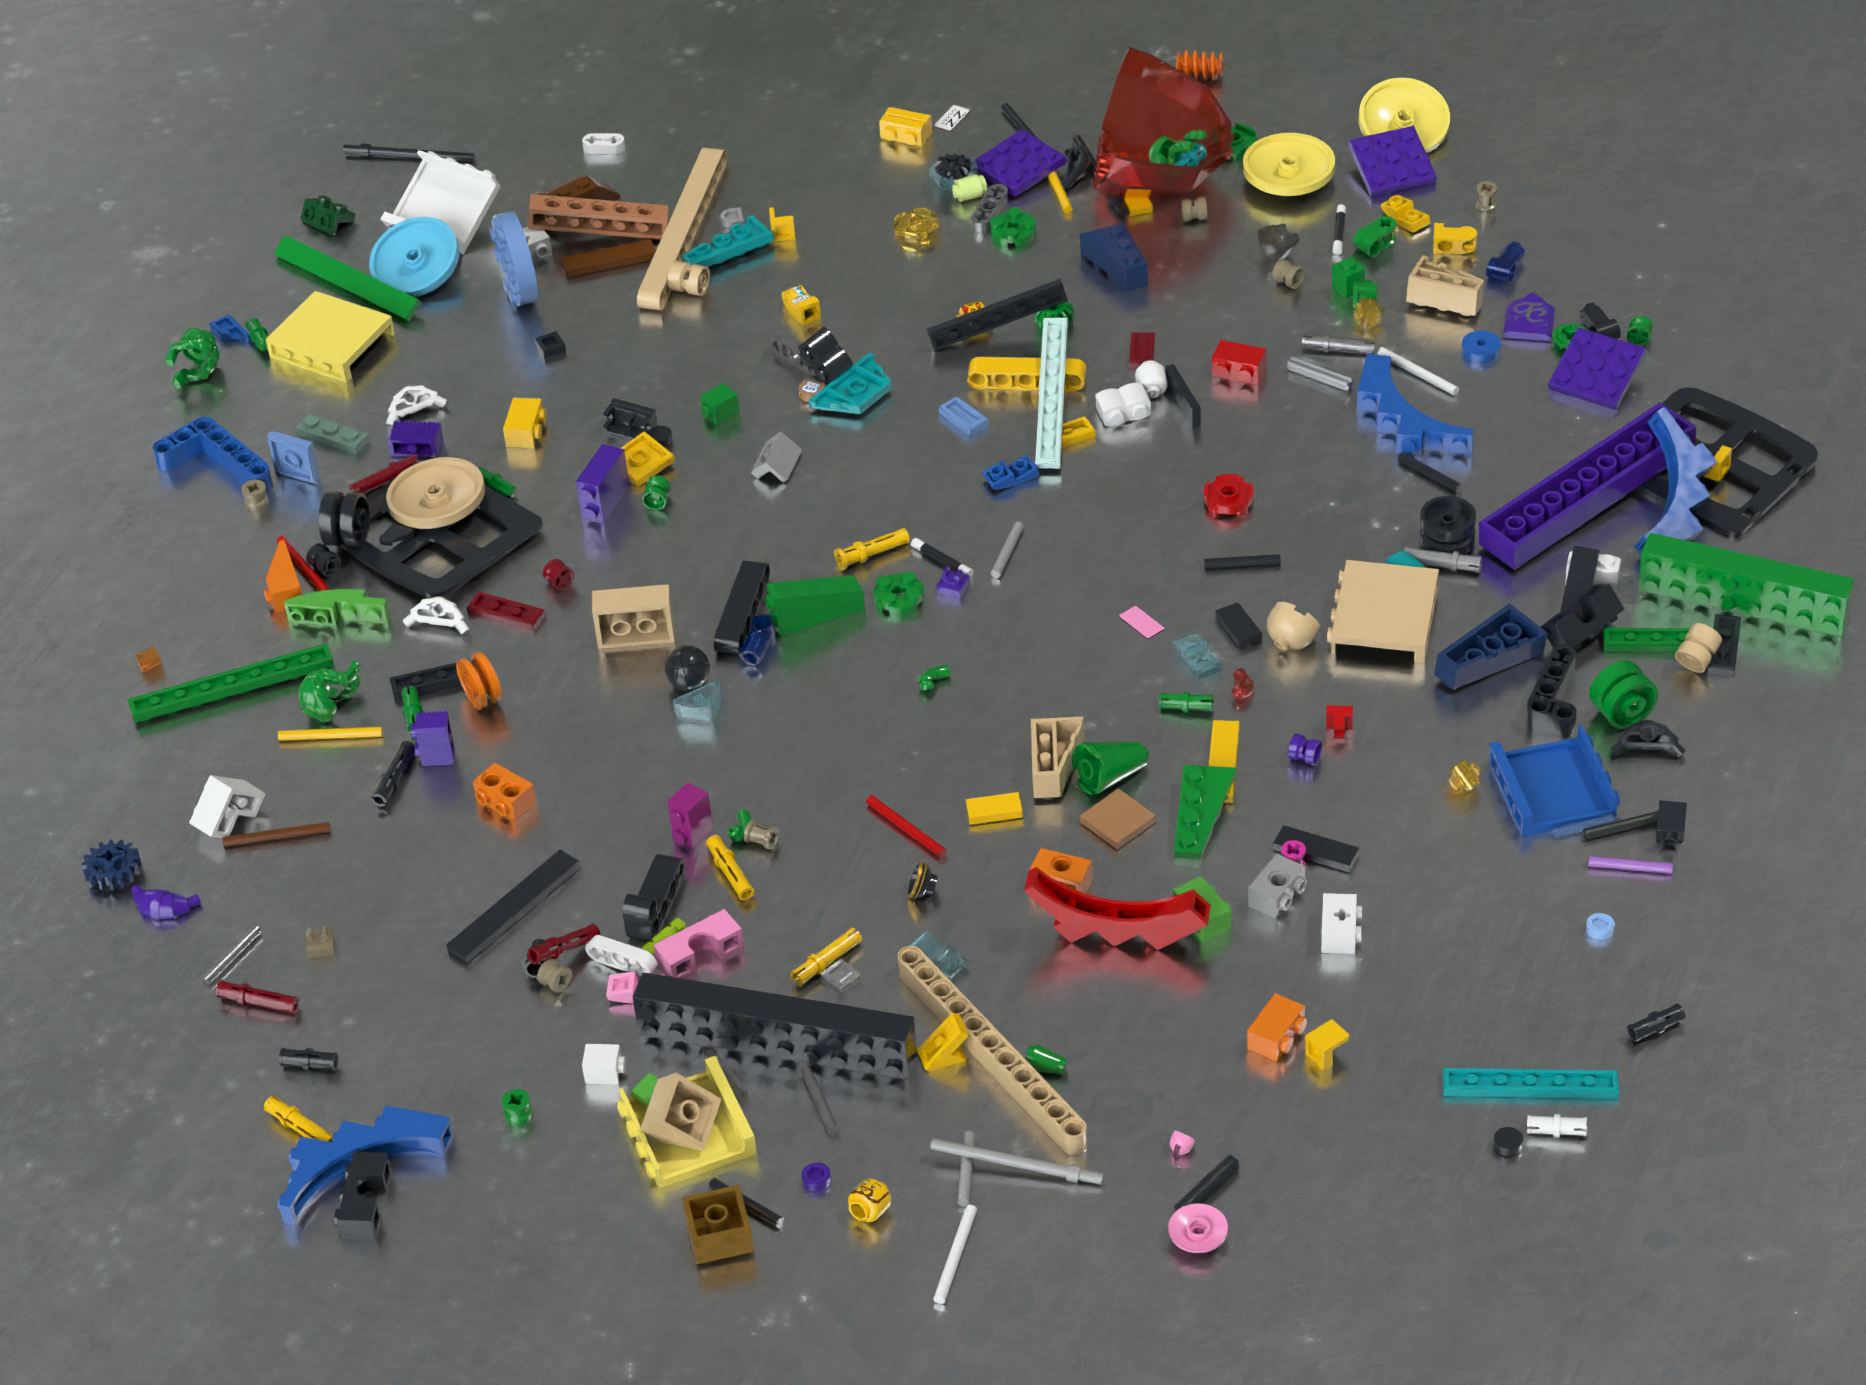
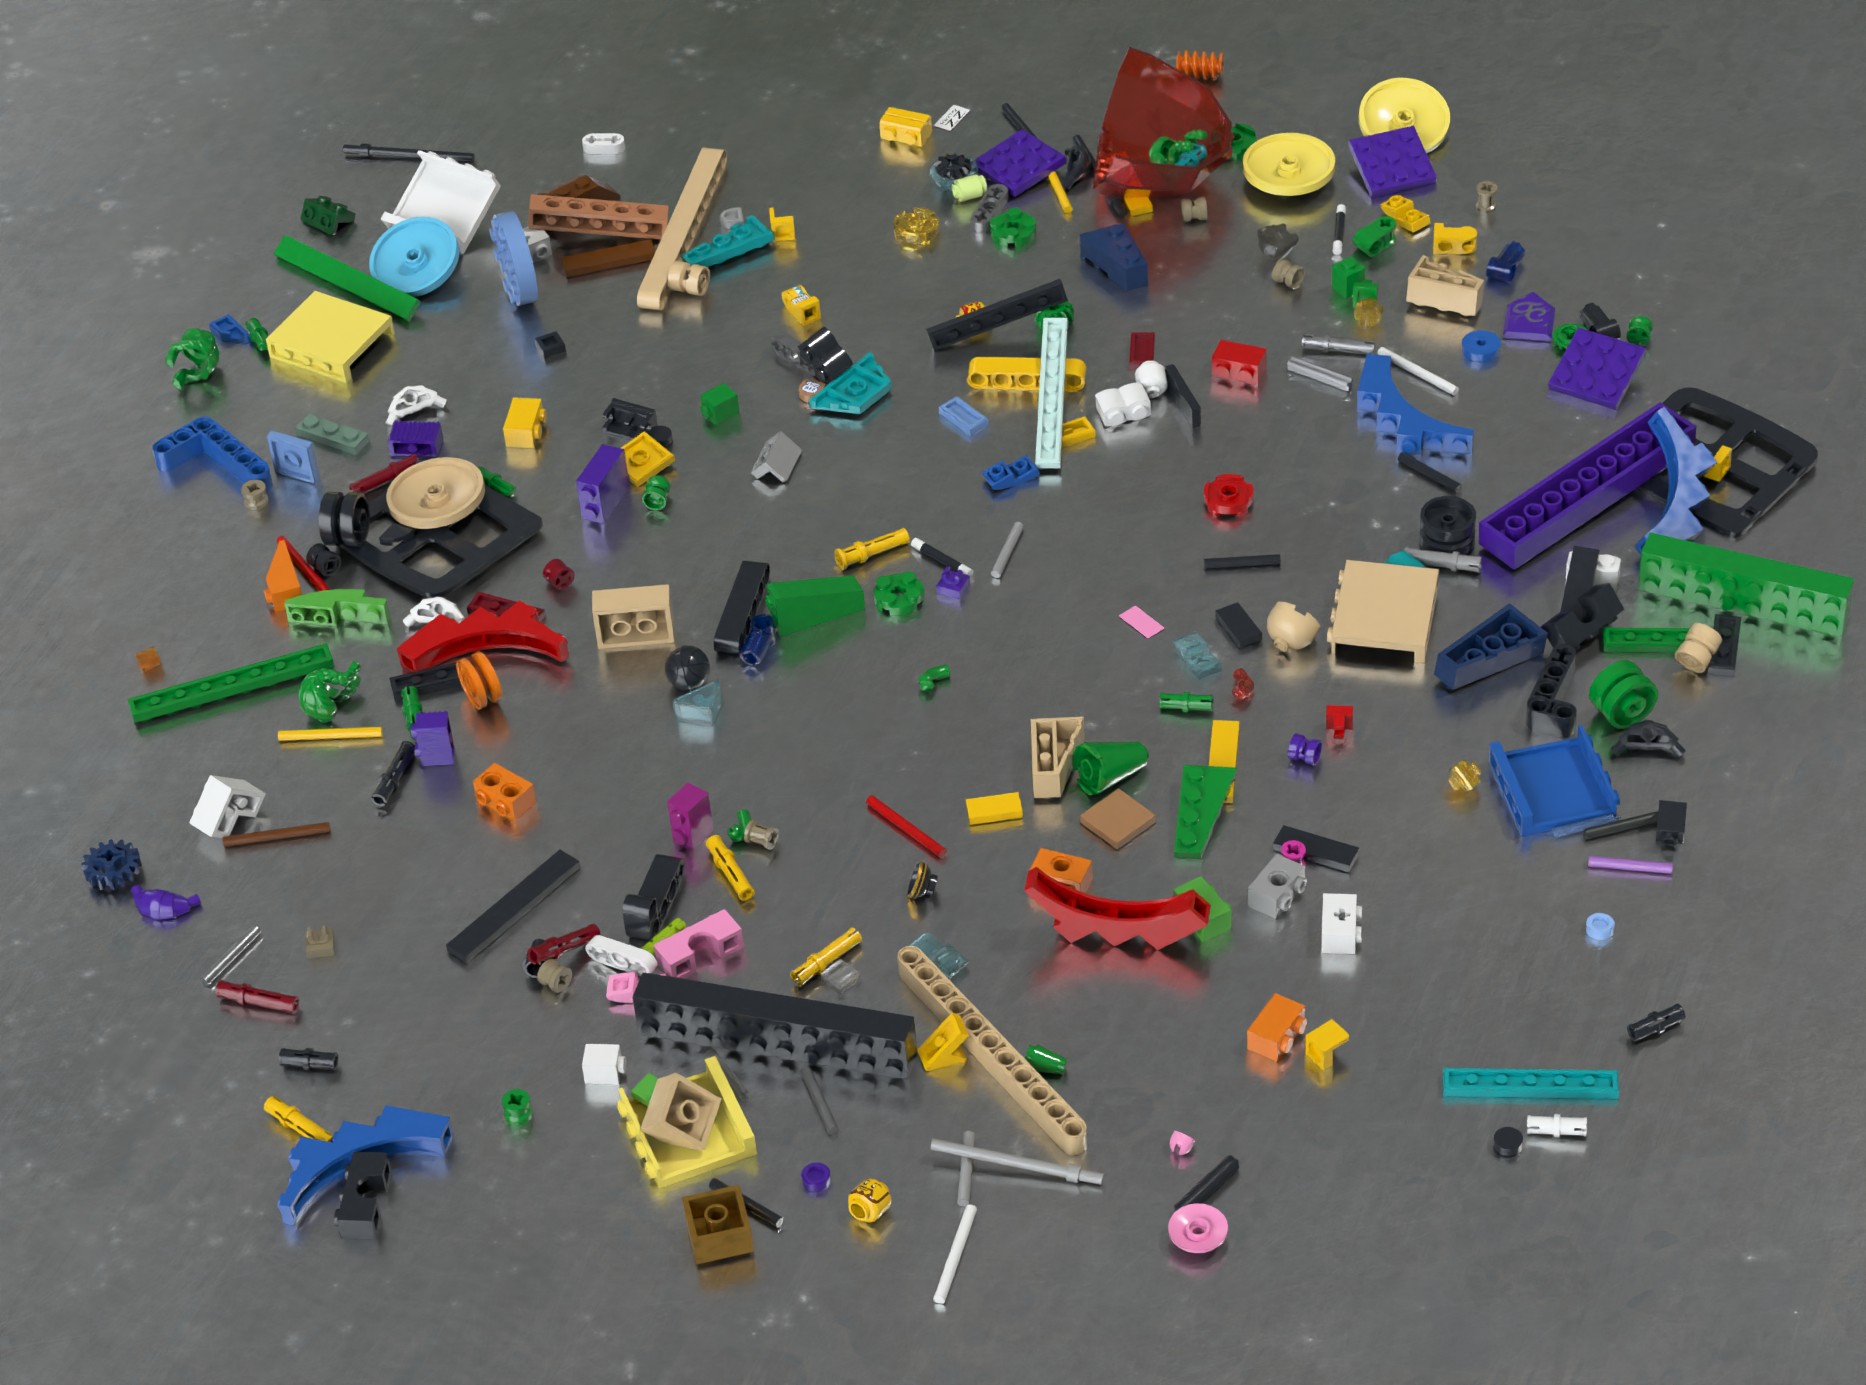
none -> red arch [397,600,570,673]

